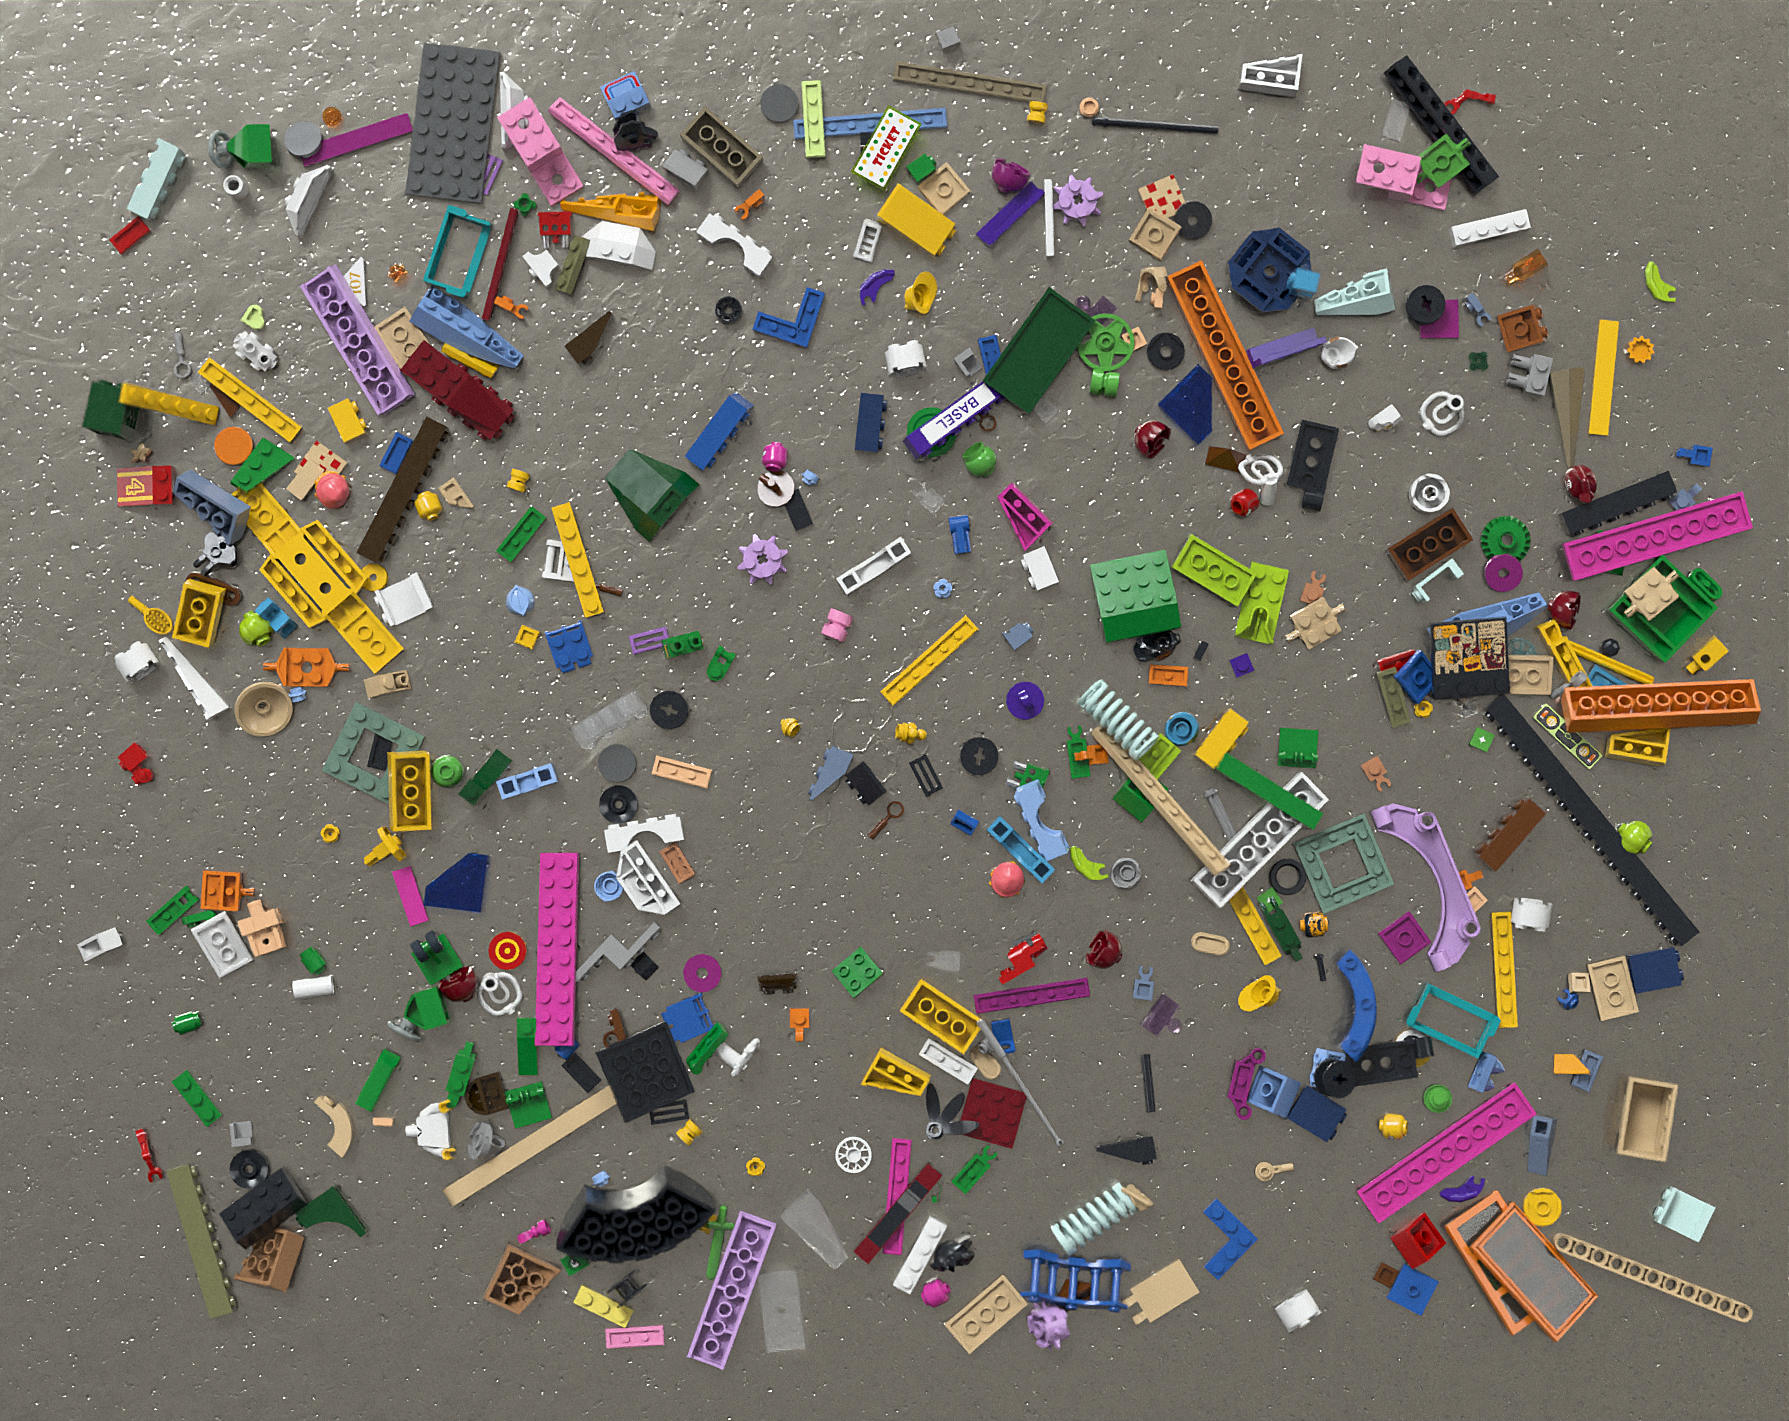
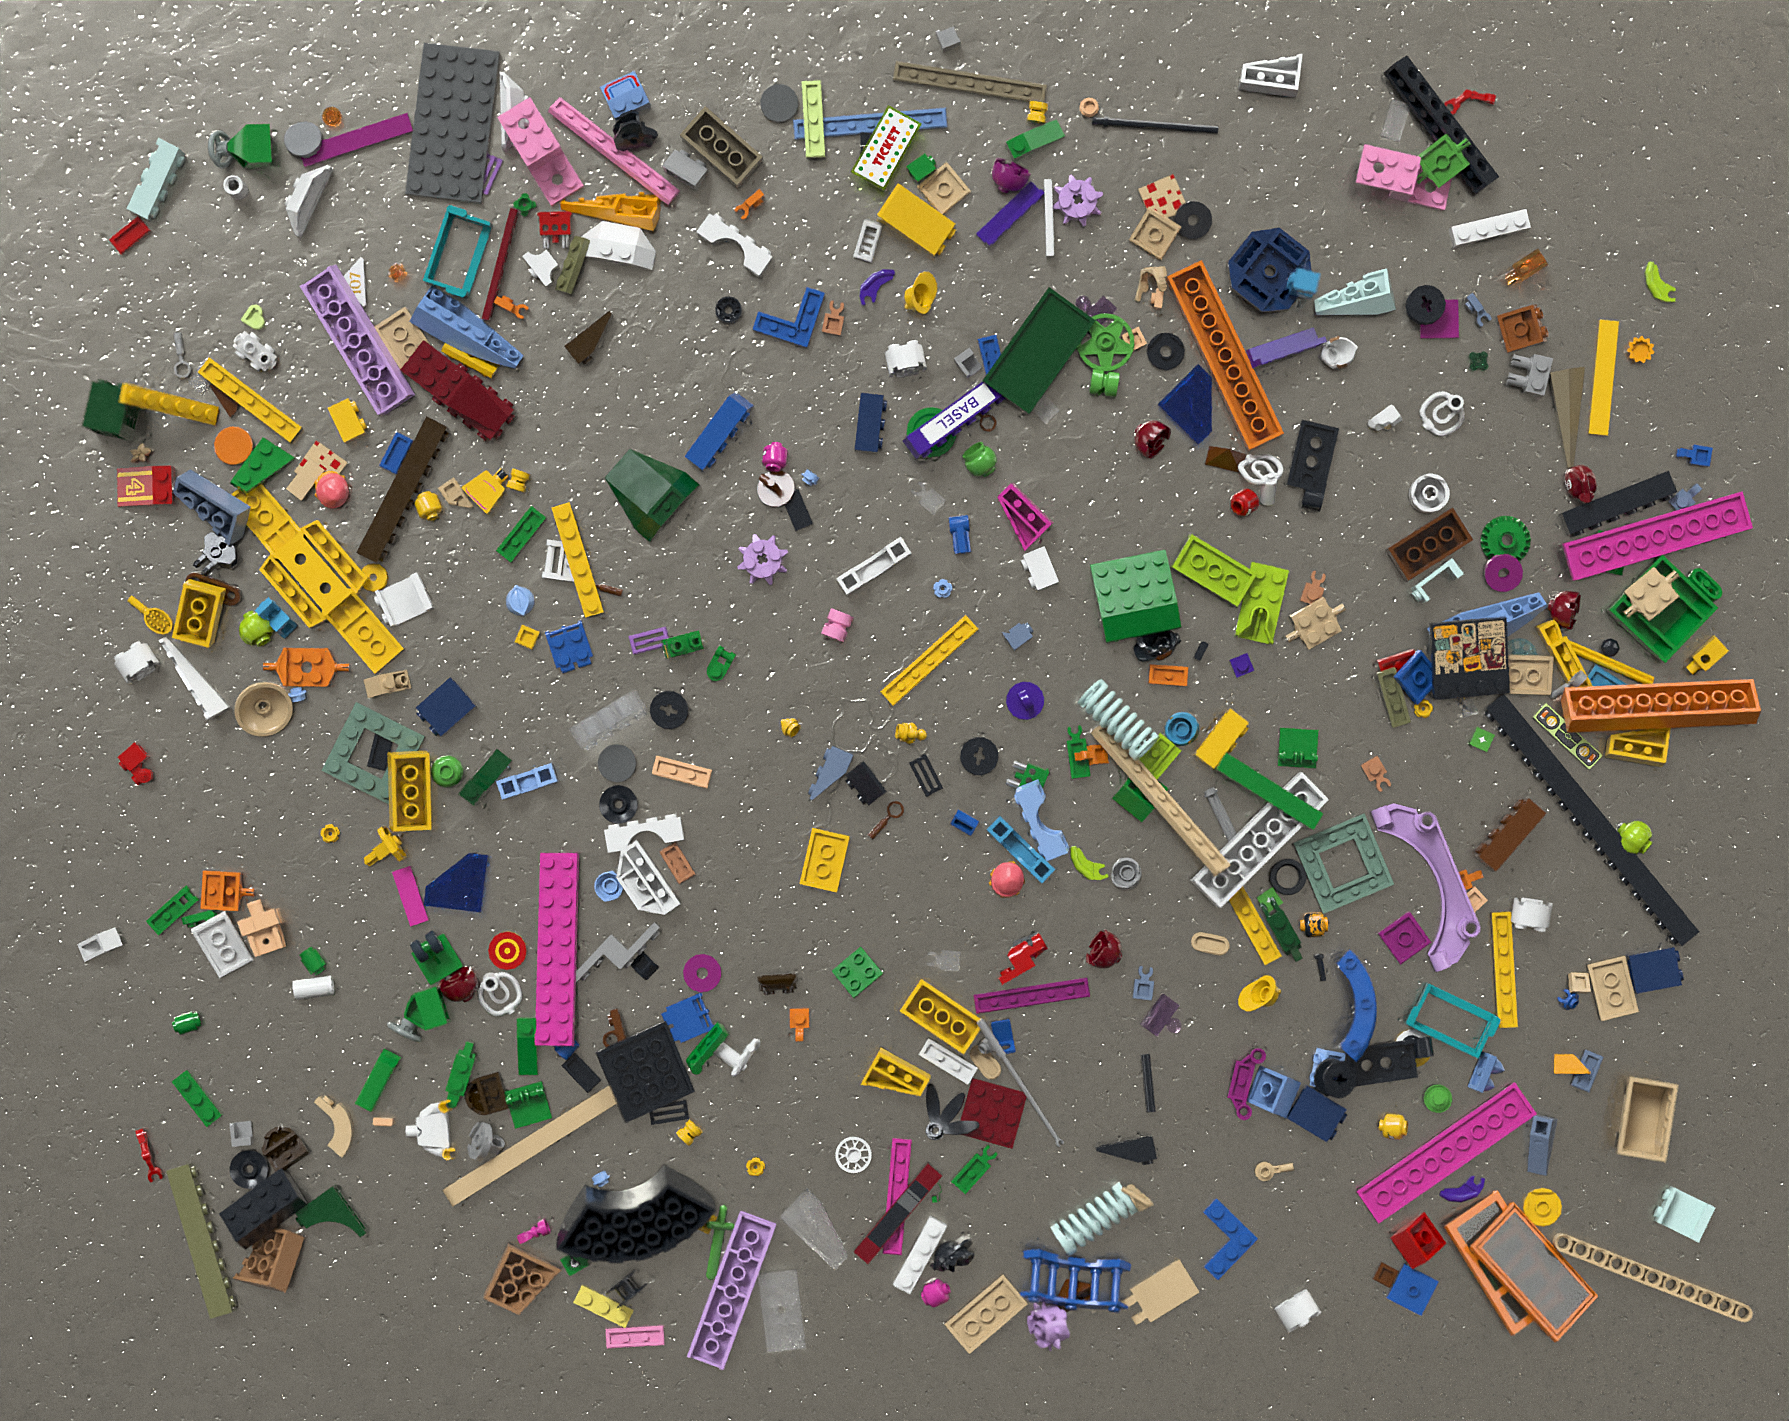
none -> dark brown slope [262,1126,309,1172]
none -> dark blue brick [416,677,477,737]
none -> yellow torso [462,468,509,515]
none -> yellow plate [799,828,850,893]
none -> nougat plate [822,300,844,336]
none -> green slope [1005,119,1065,162]

